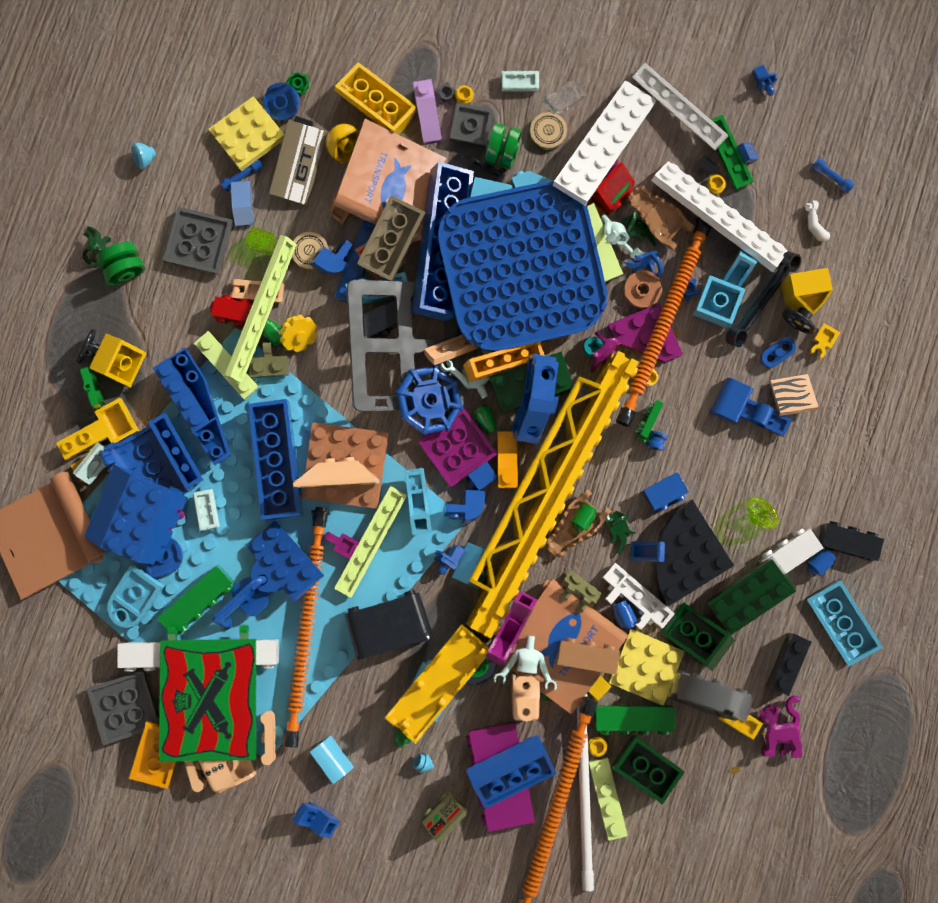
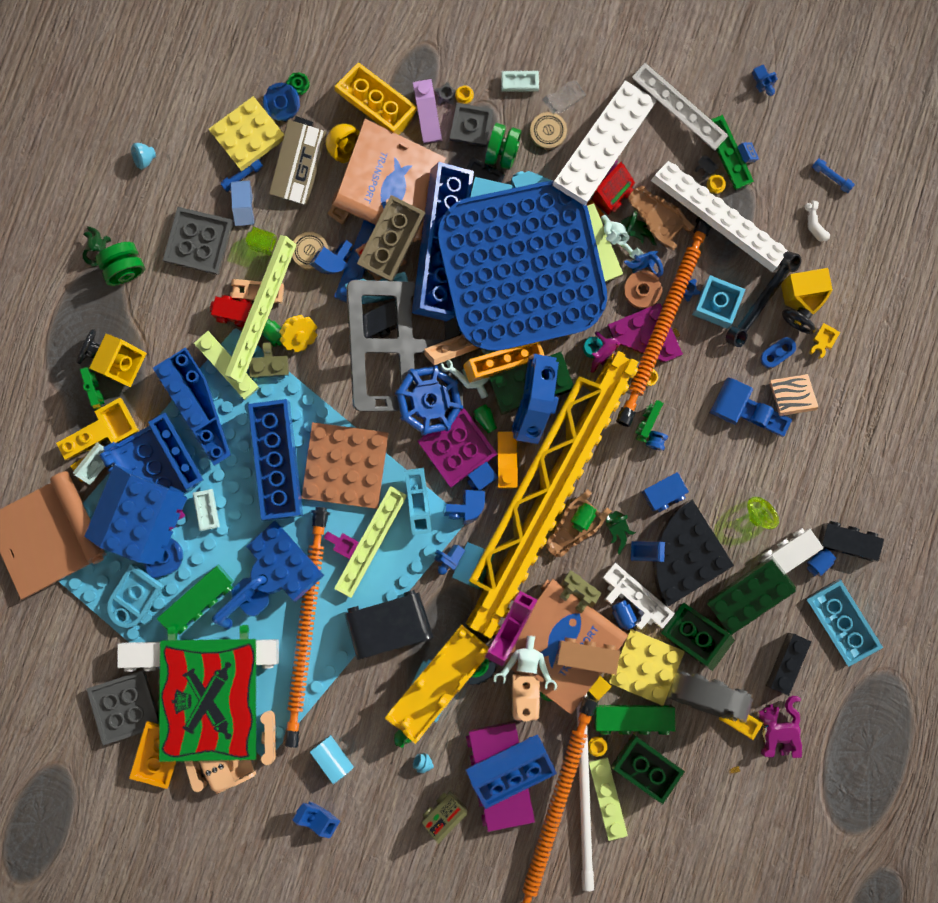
light nougat slope [294,457,380,488] -> none
medium azure slope [723,249,757,287] -> none

